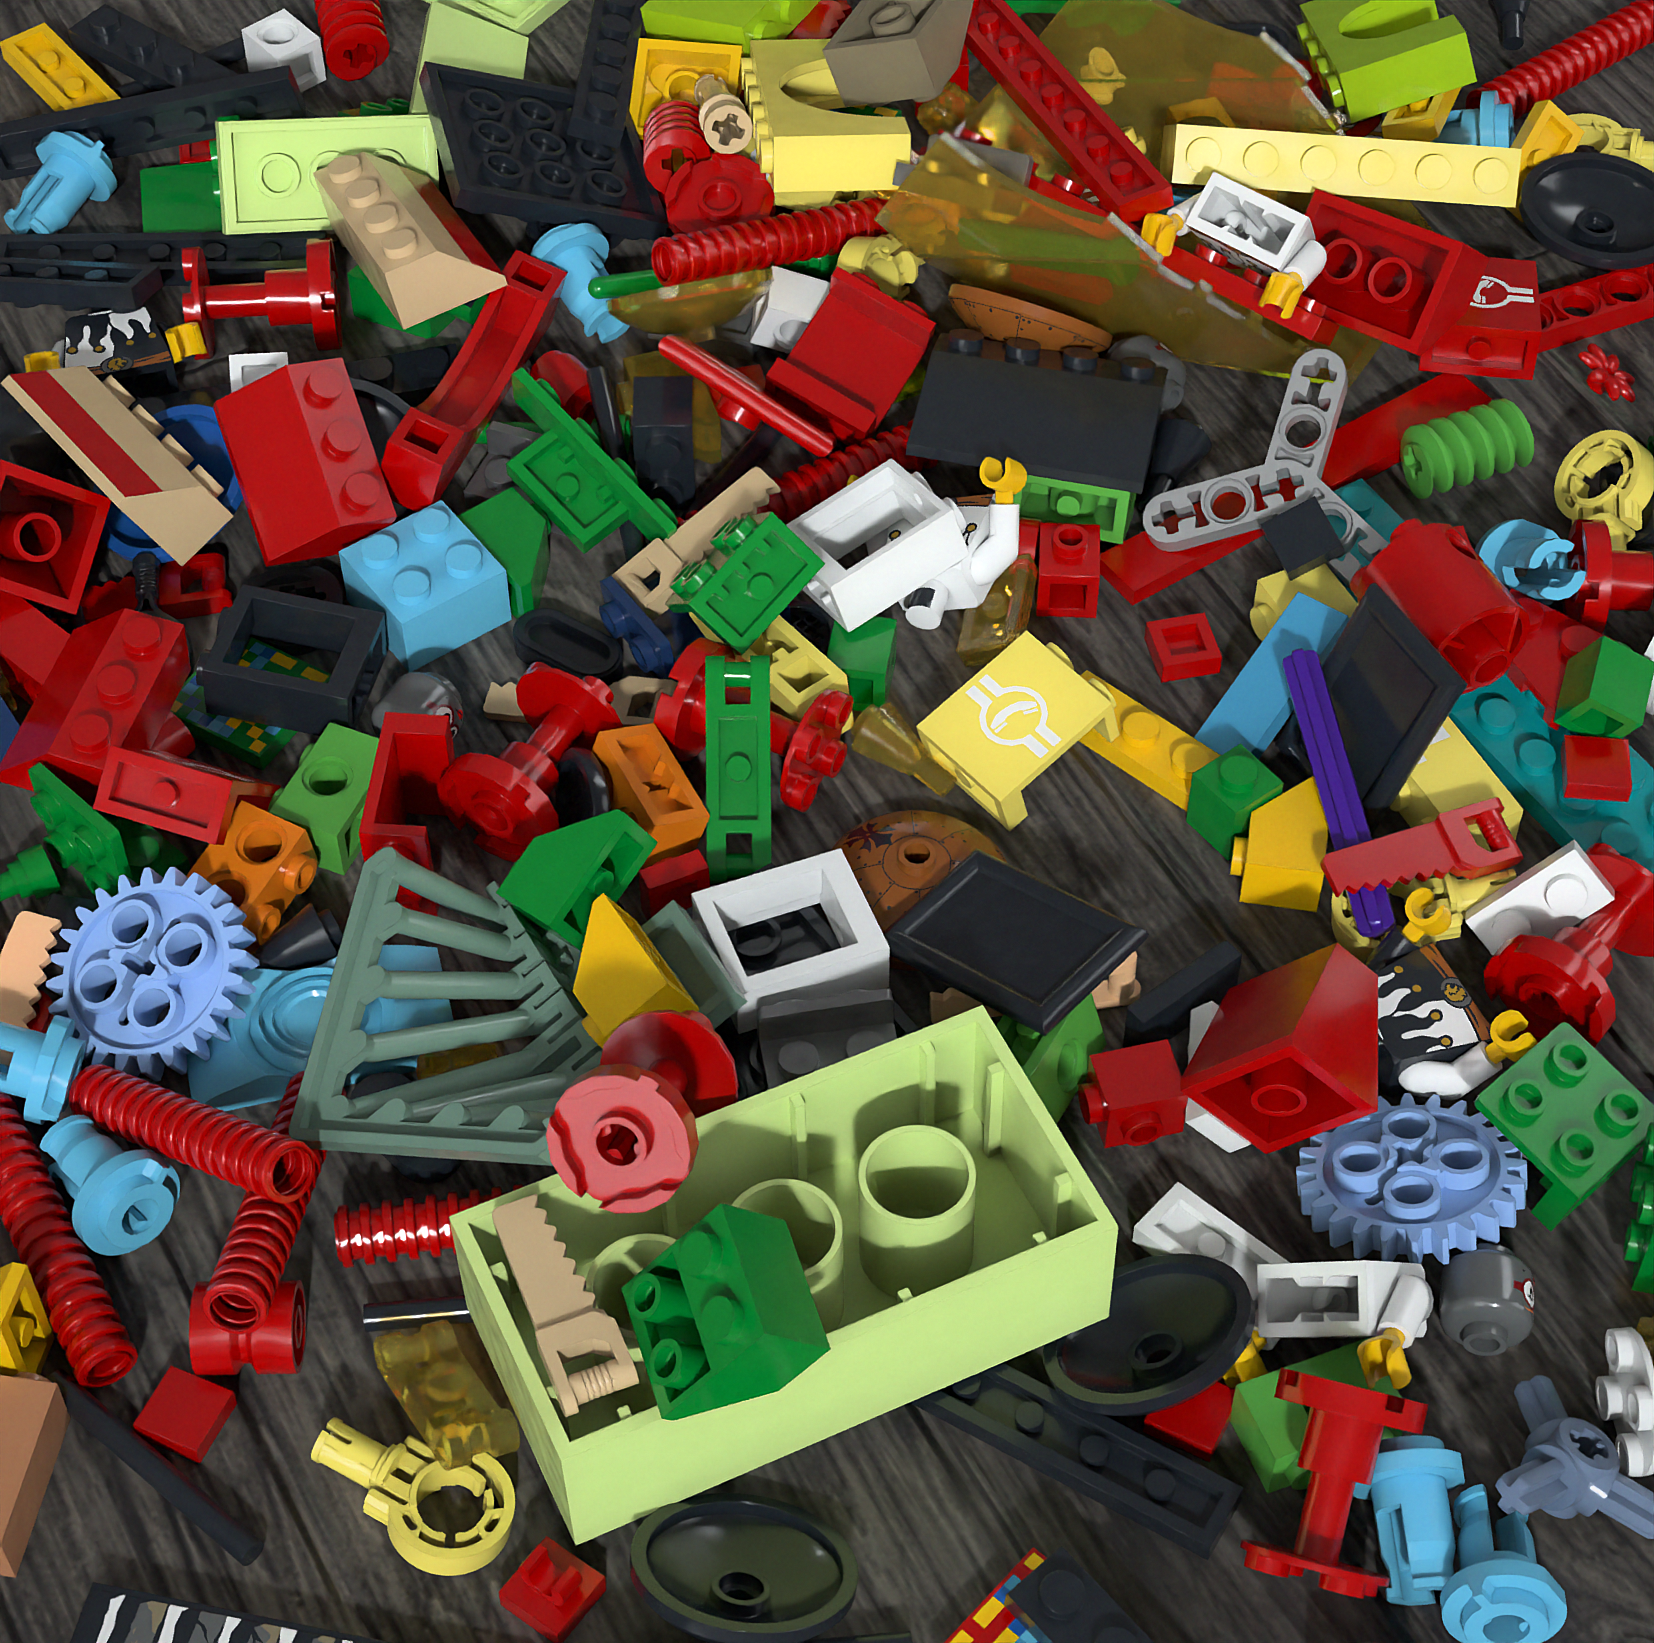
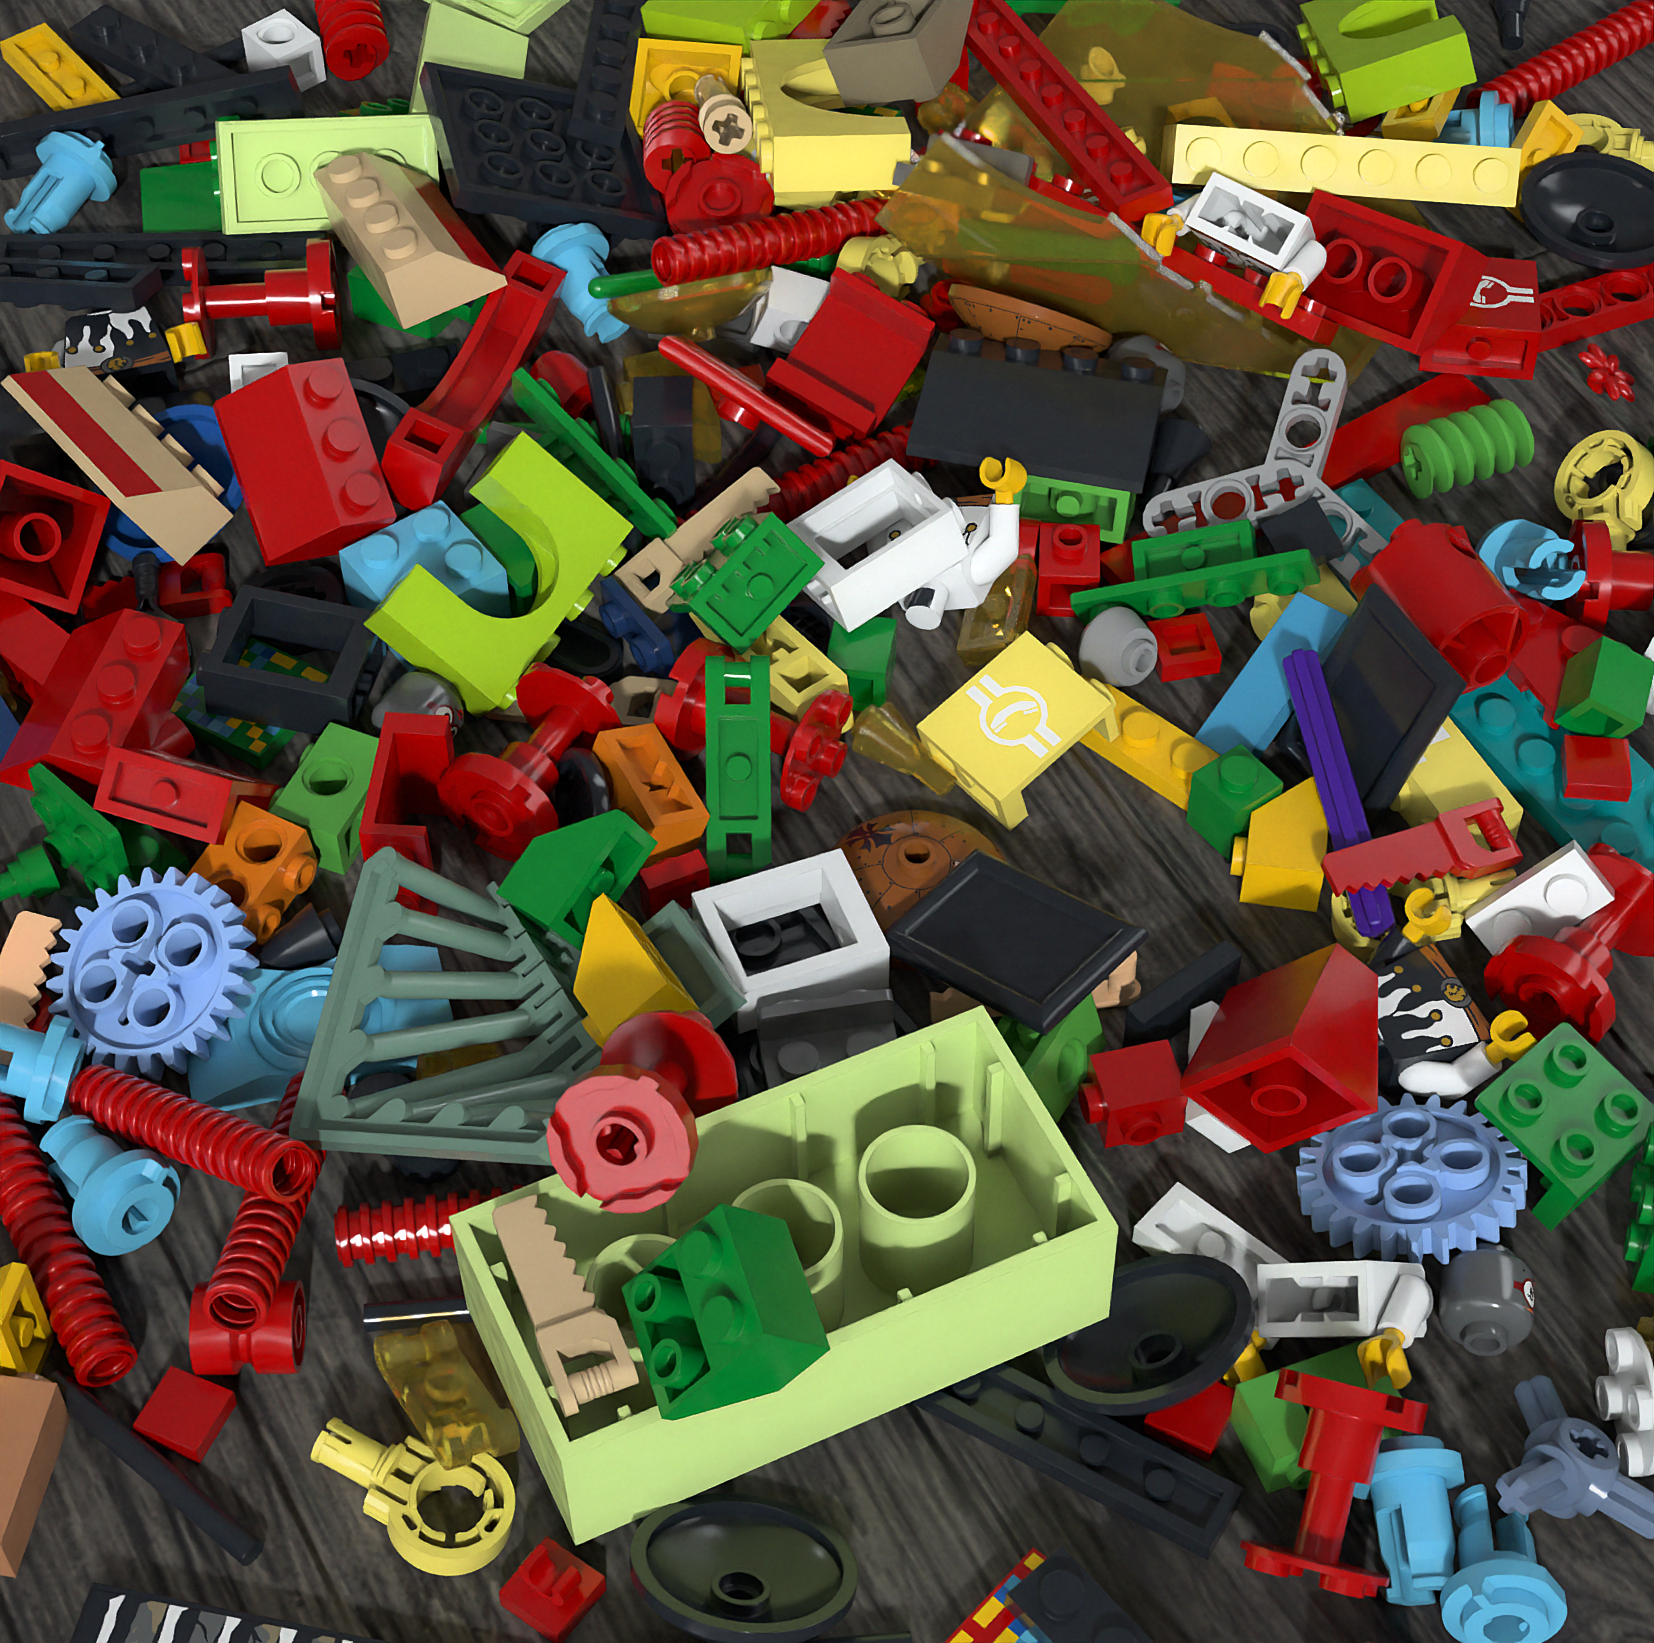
none -> lime arch [363,431,634,719]
none -> red plate [920,278,972,332]
none -> green bracket [1070,519,1321,626]
none -> light grey cone [1078,606,1158,687]

